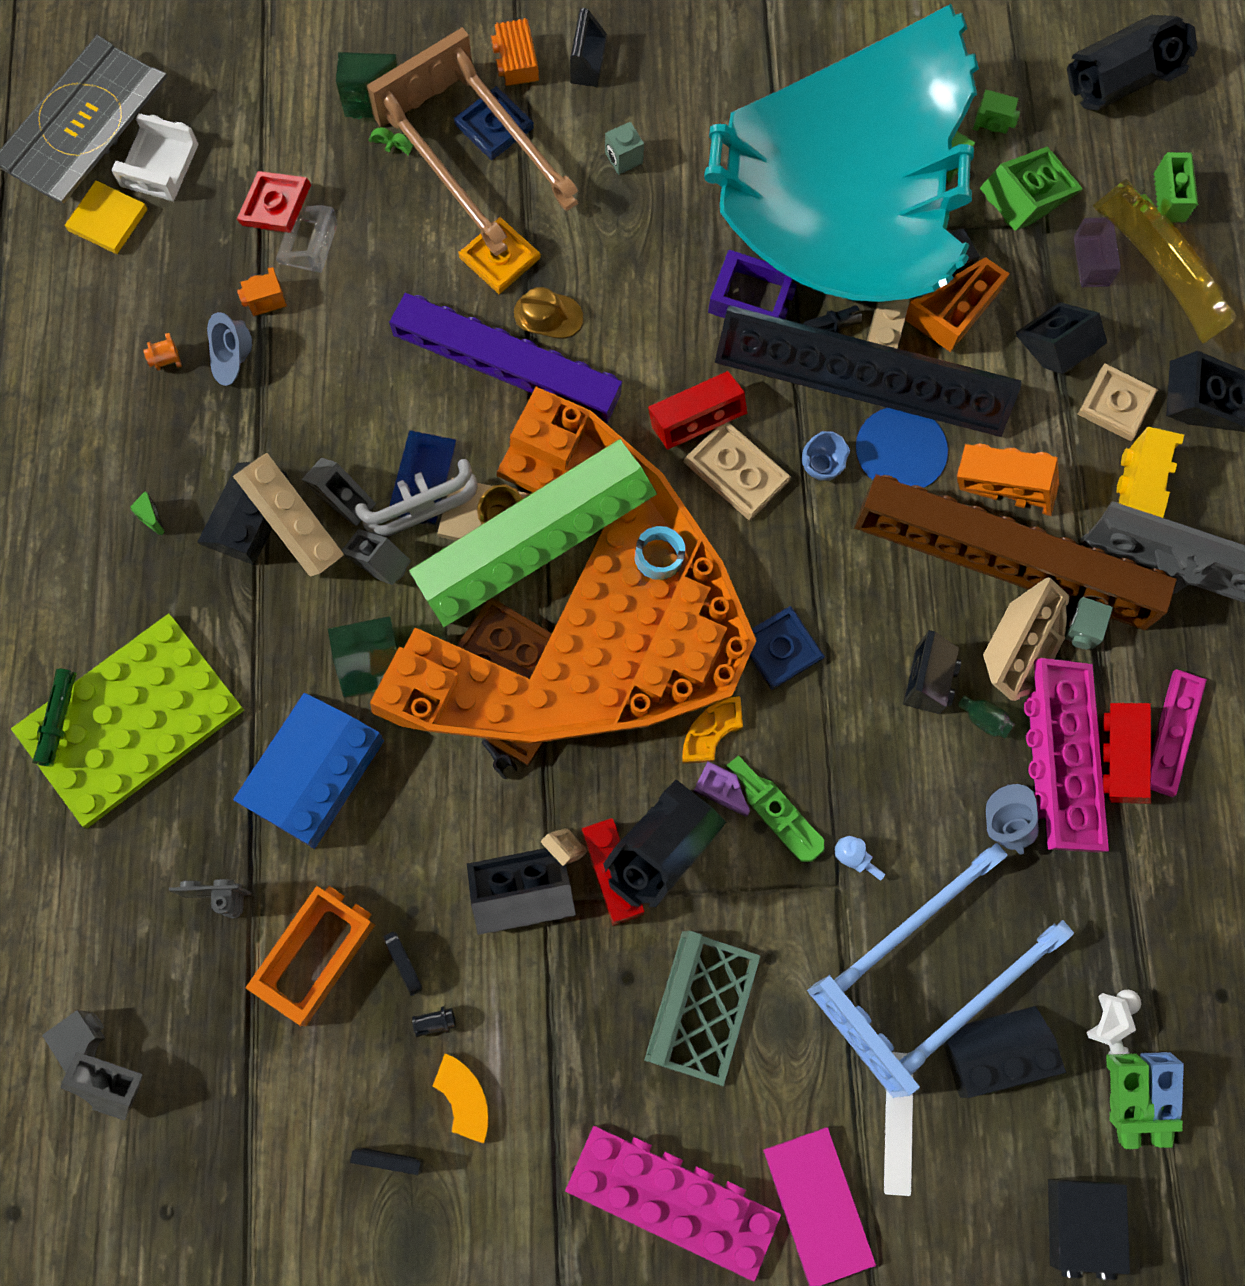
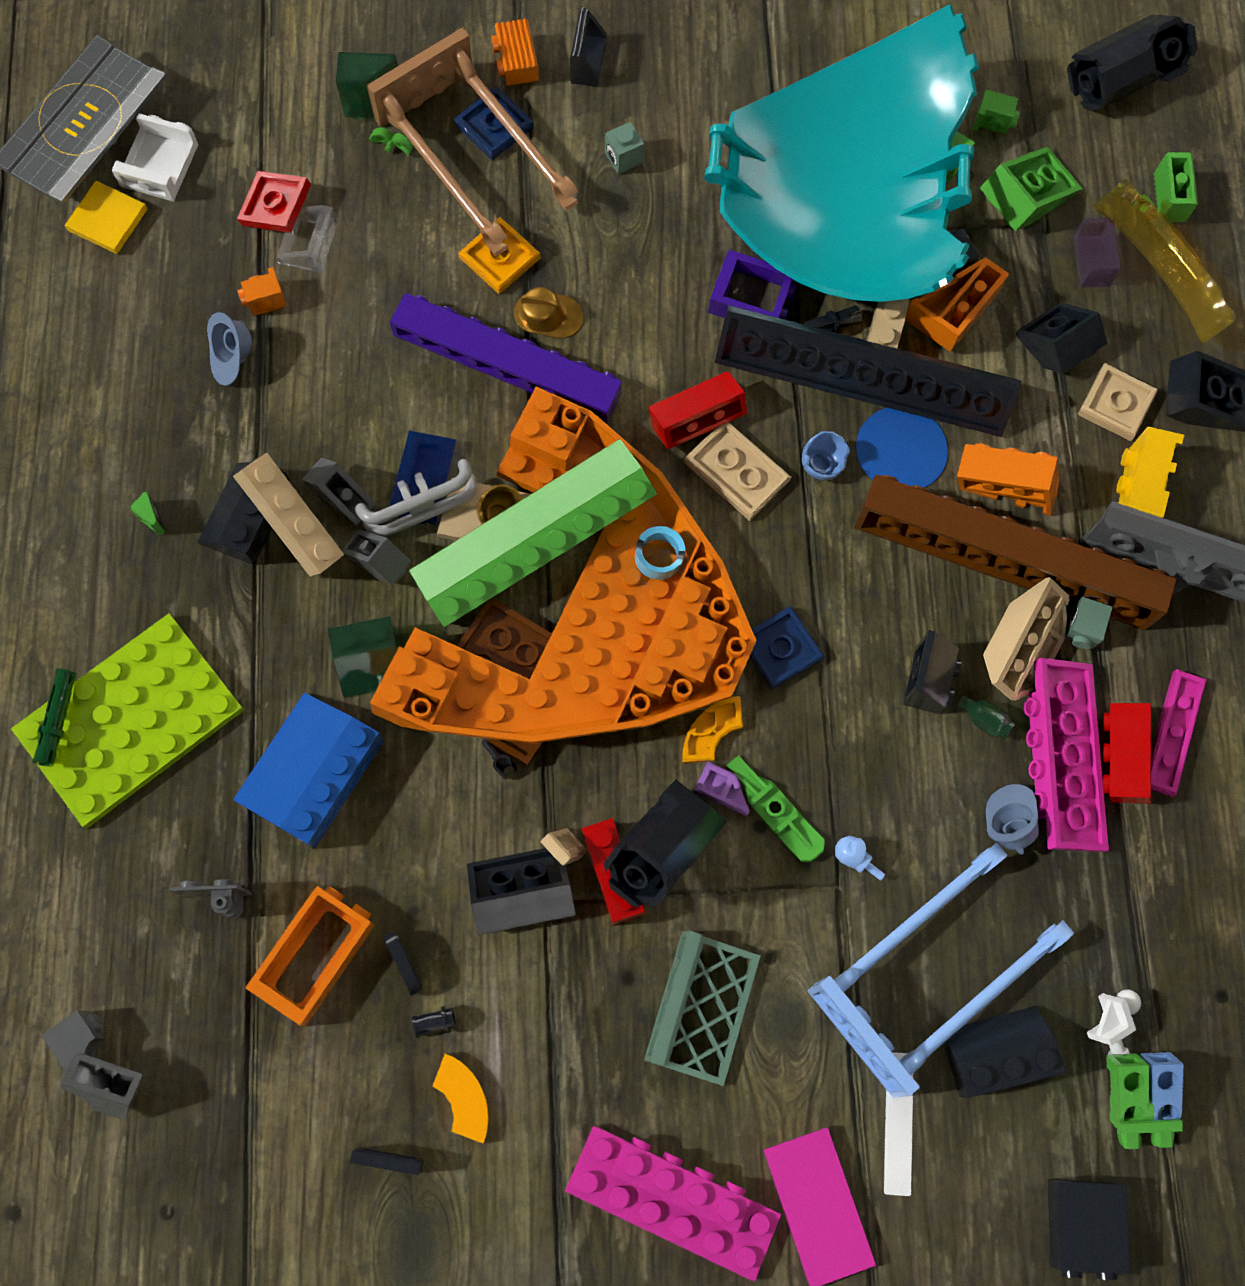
orange brick [143,333,182,371] -> none

